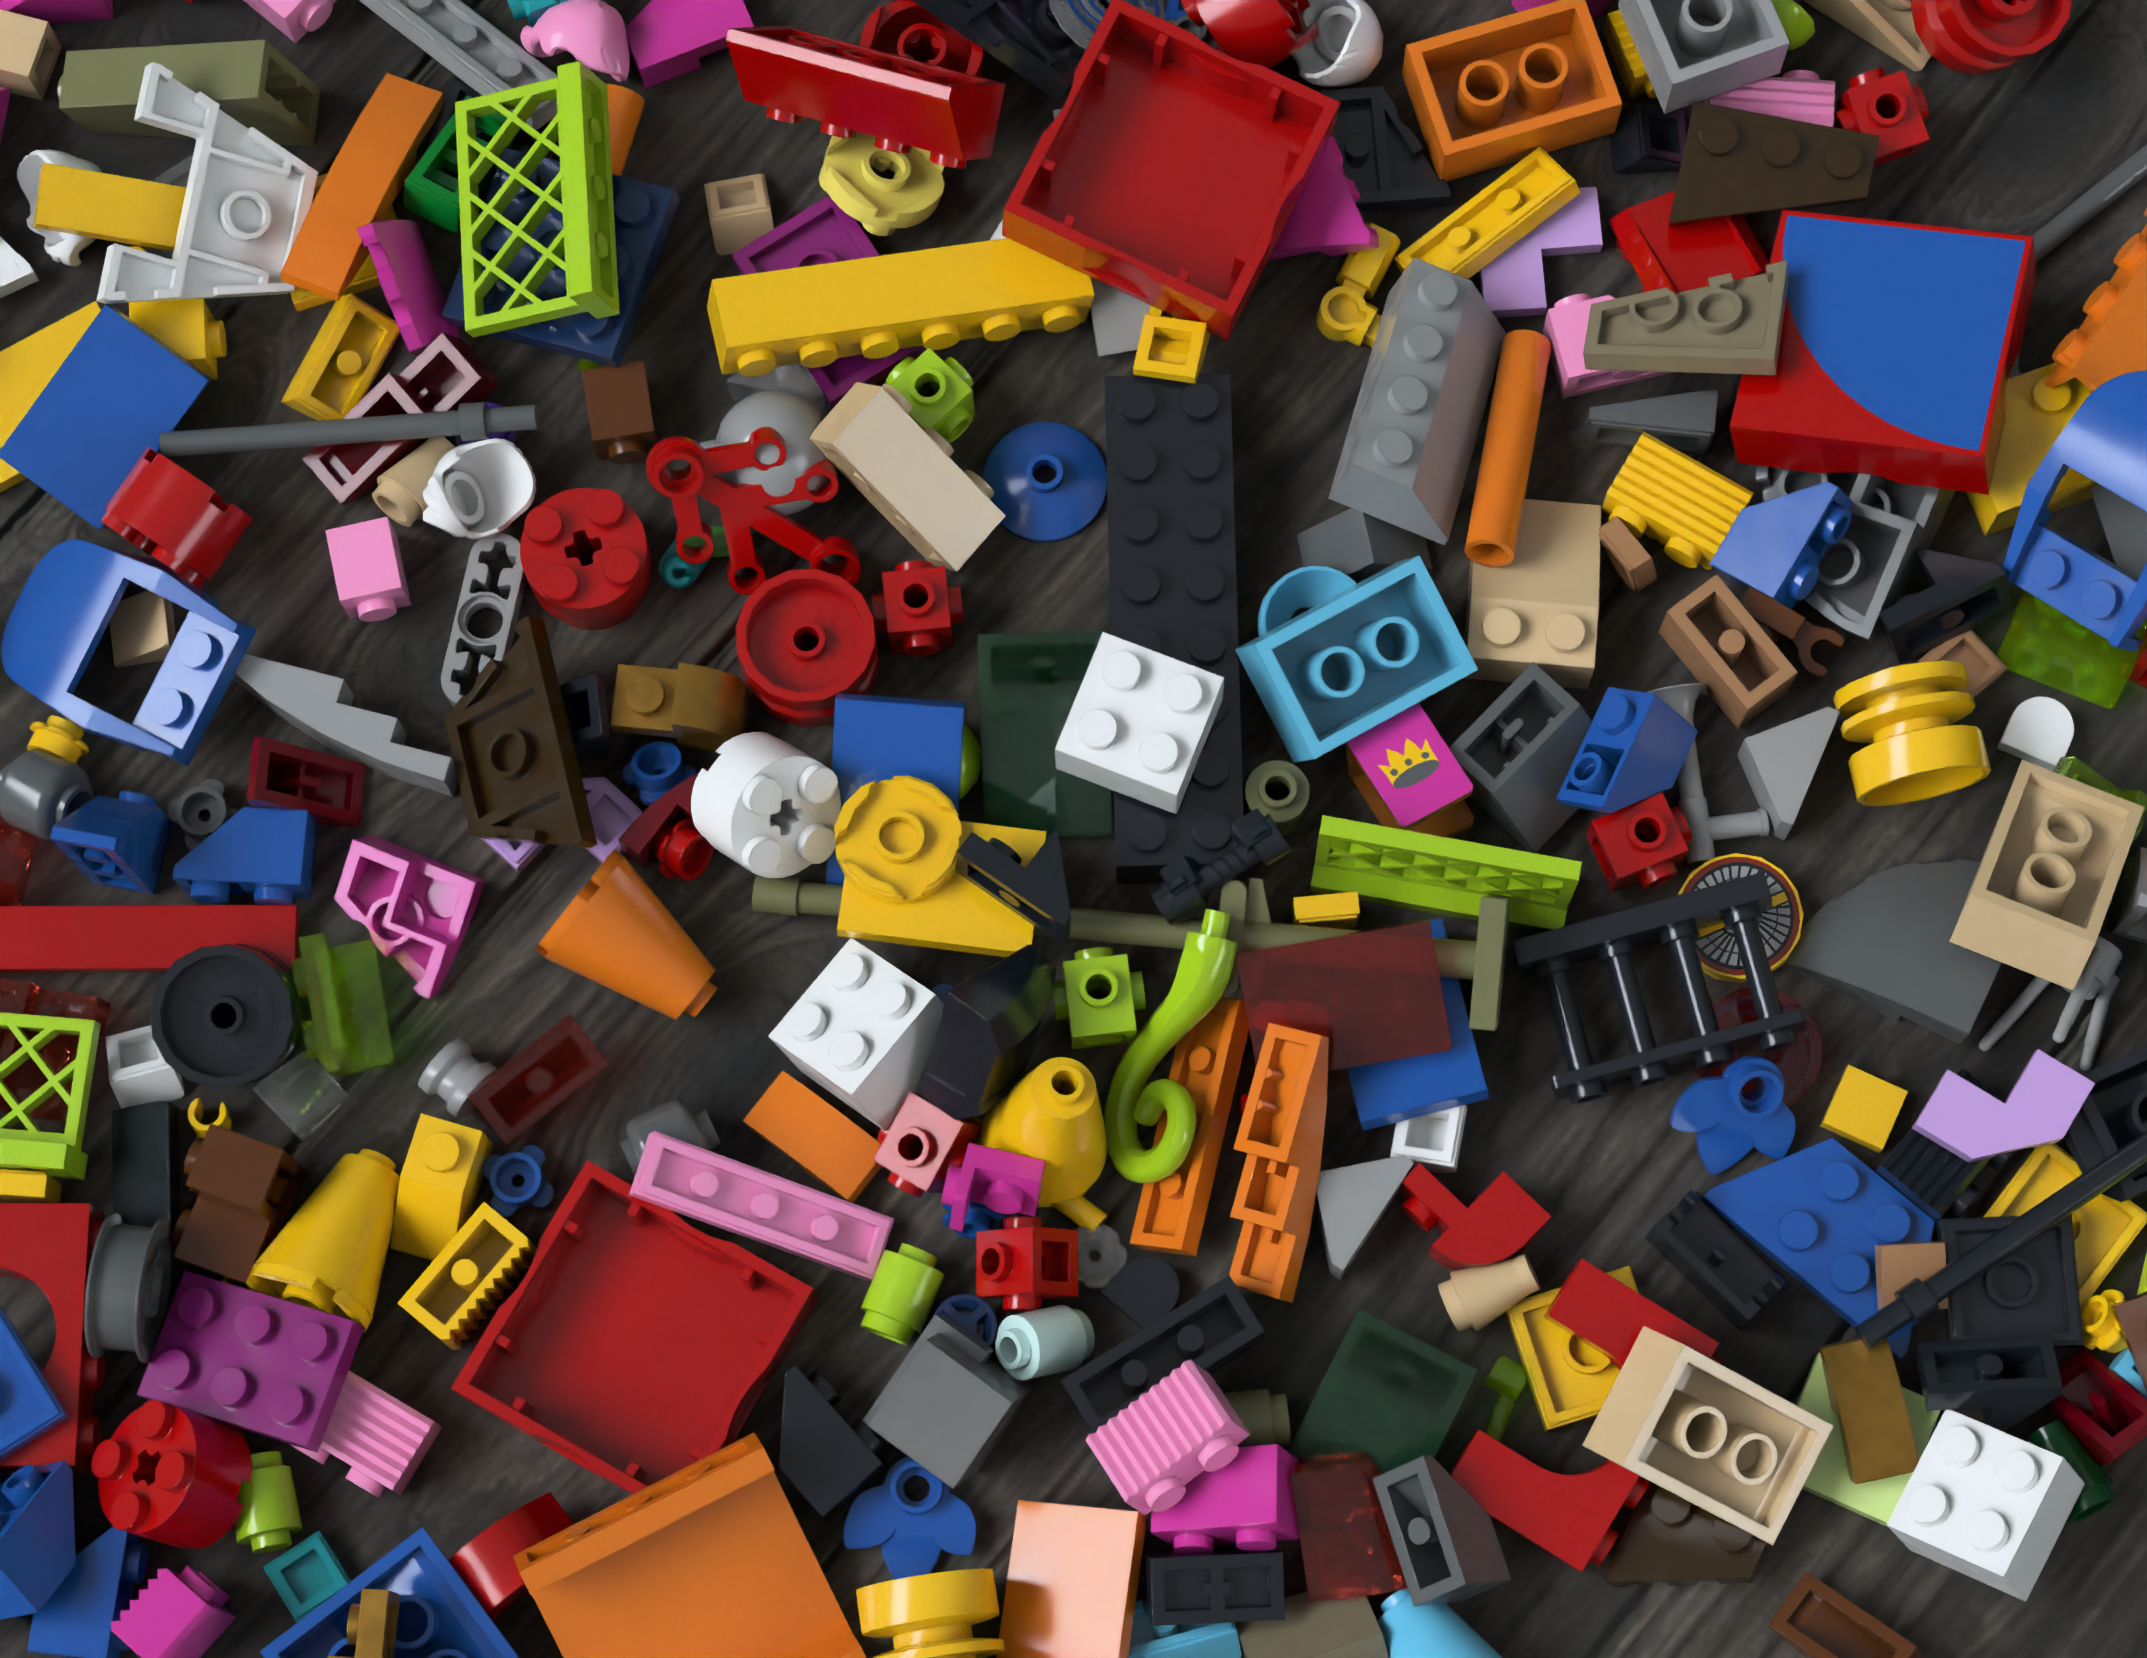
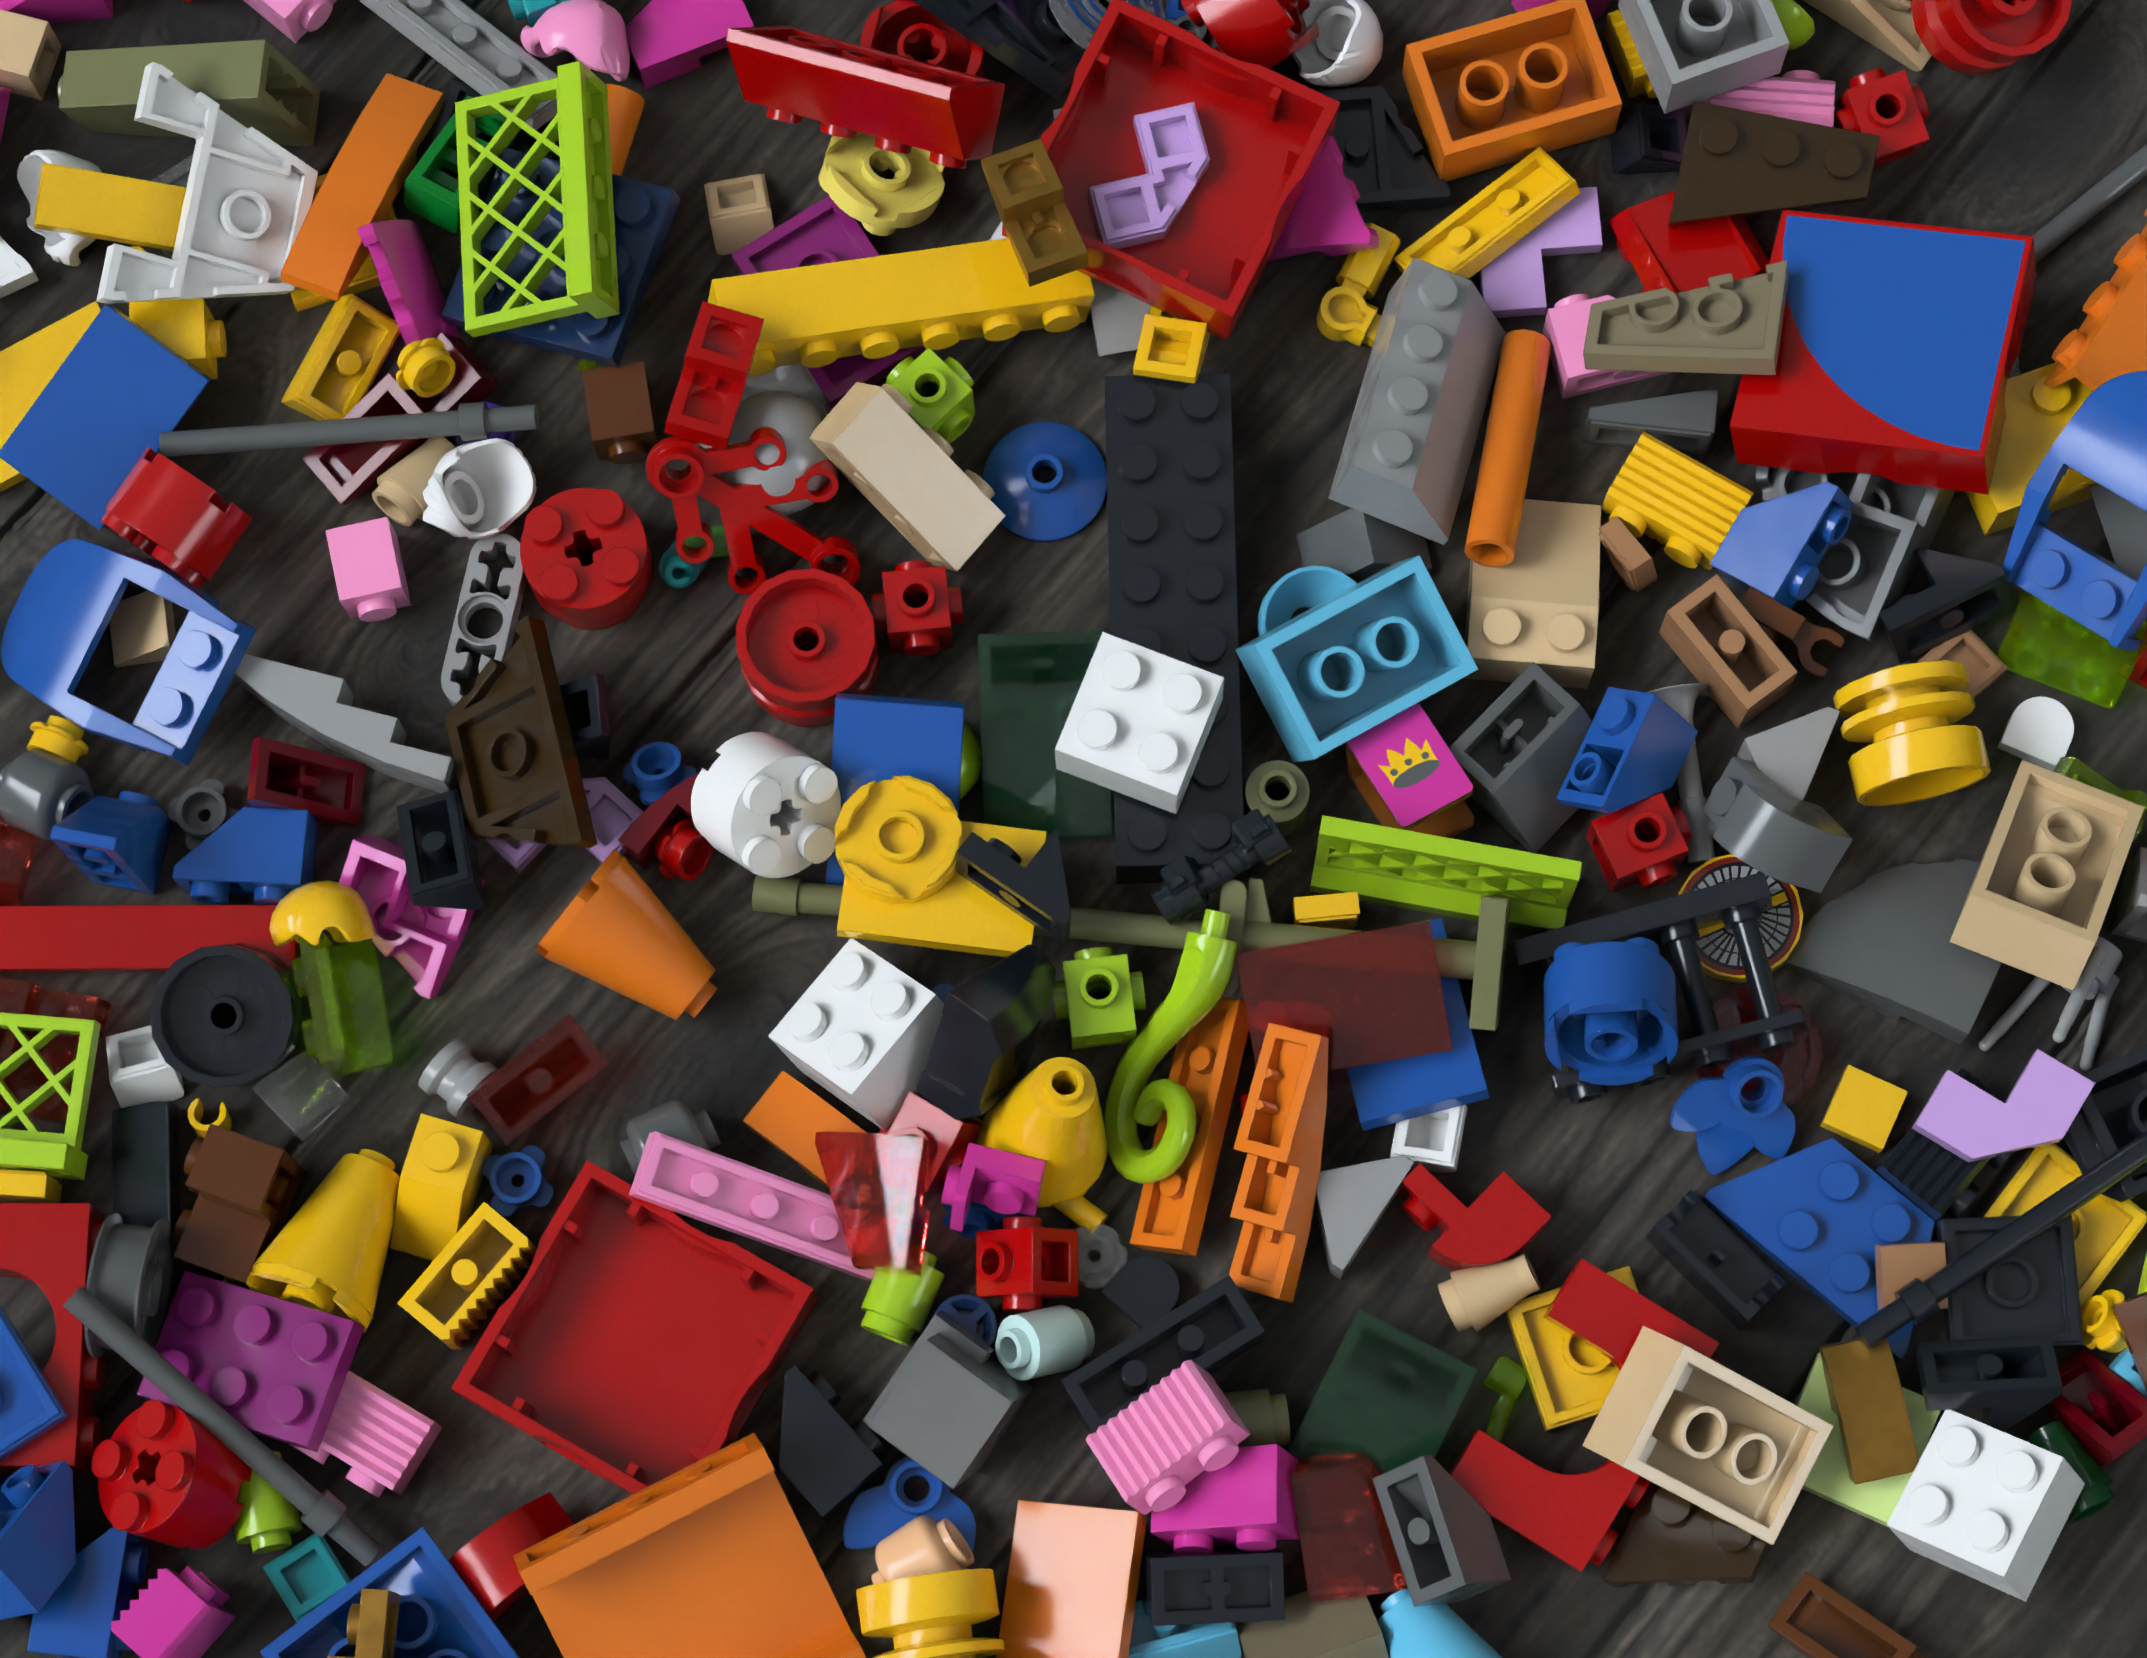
pearl gold brick [610,663,751,754] -> none
none -> dark grey bar [63,1286,382,1566]
none -> yellow hair [269,880,376,947]
none -> yellow plate [396,337,455,398]
none -> black slope [396,788,486,910]
none -> red slope [664,301,764,451]
none -> clear red slope [815,1132,931,1276]
none -> light nougat head [871,1515,974,1584]
none -> pearl gold slope [981,139,1089,287]
none -> lavender tile [1088,102,1210,249]
none -> blue brick [1544,937,1678,1085]
none -> dark grey brick [1702,756,1853,893]

